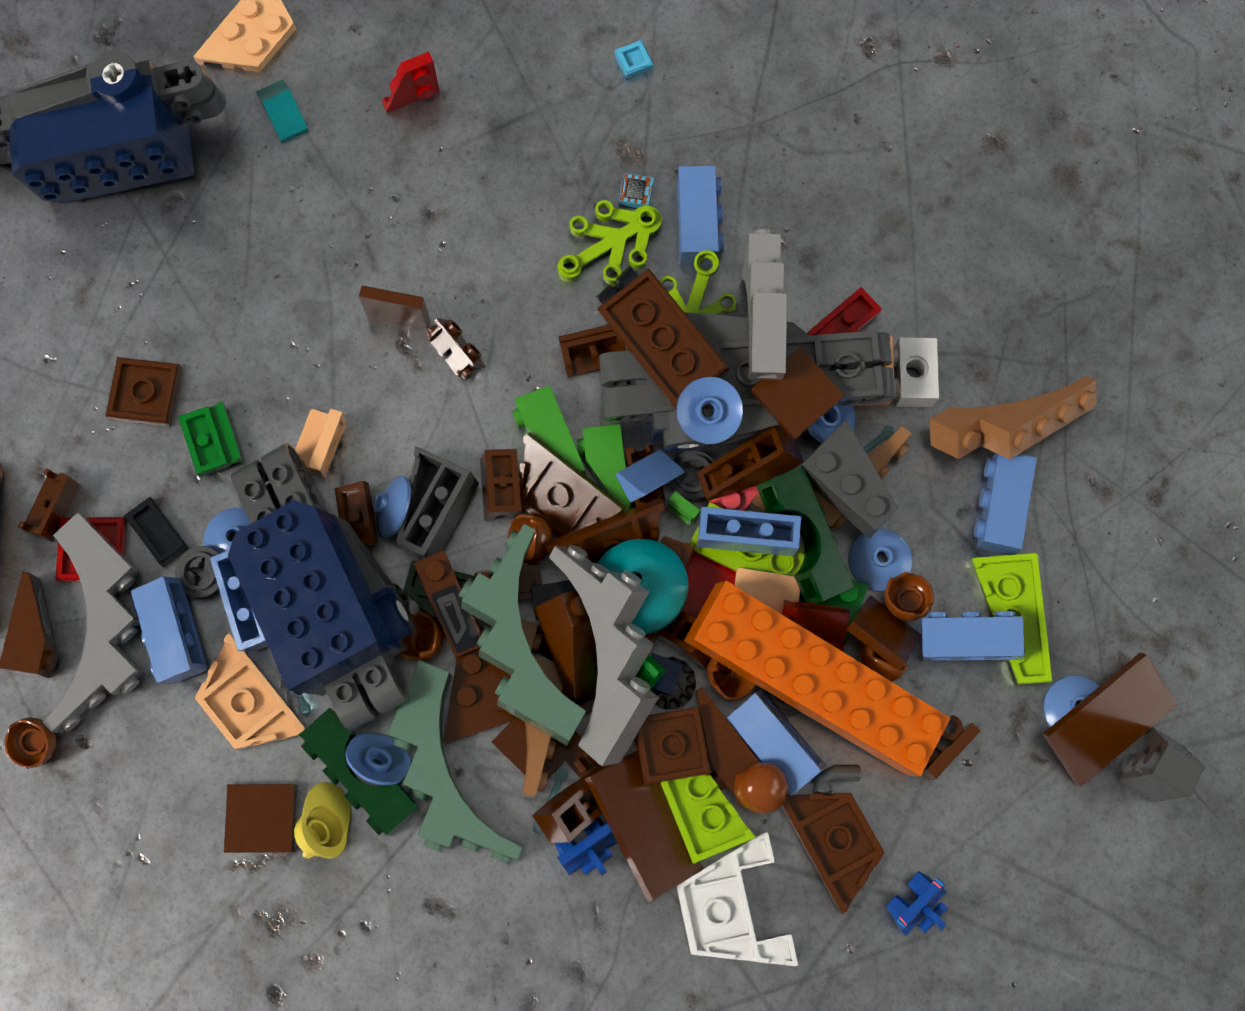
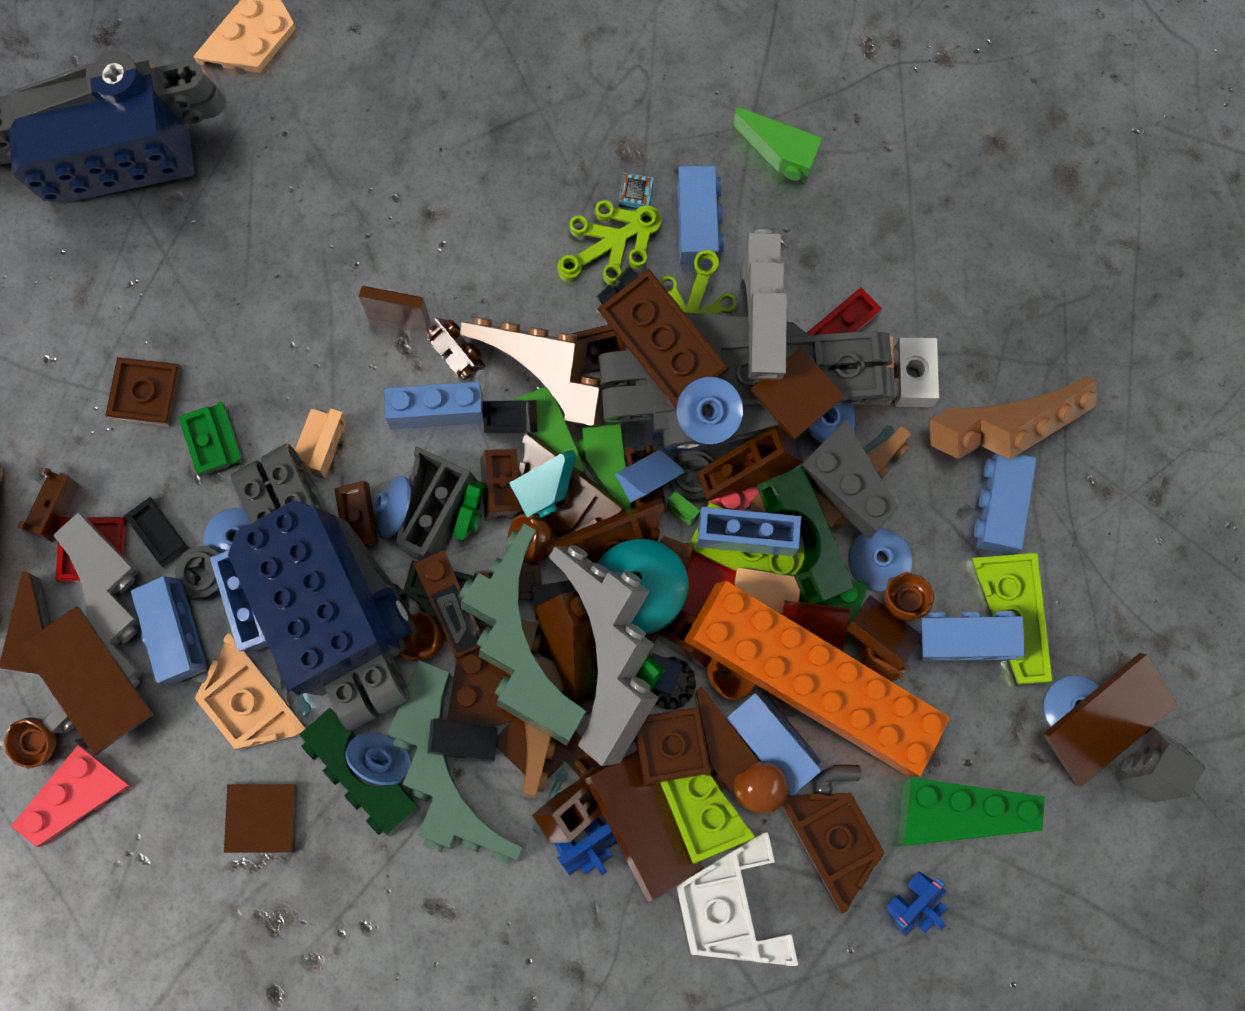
teal slope [256,80,309,143] -> none
light yellow piece [294,782,351,859] -> none
red wing [382,51,440,113] -> none
medium azure tile [614,40,654,80] -> none
reddish brown plate [922,715,981,781] -> none
none -> coral wing [11,745,132,847]
none -> reddish brown tile [19,606,154,755]
none -> medium blue brick [384,382,483,429]
none -> black tile [427,718,498,763]
none -> green plate [452,479,486,540]
none -> arch [460,317,608,426]
none -> black tile [483,400,537,433]
none -> slope [509,450,576,518]
none -> bright green slope [733,106,823,182]
none -> green wedge [897,778,1045,847]

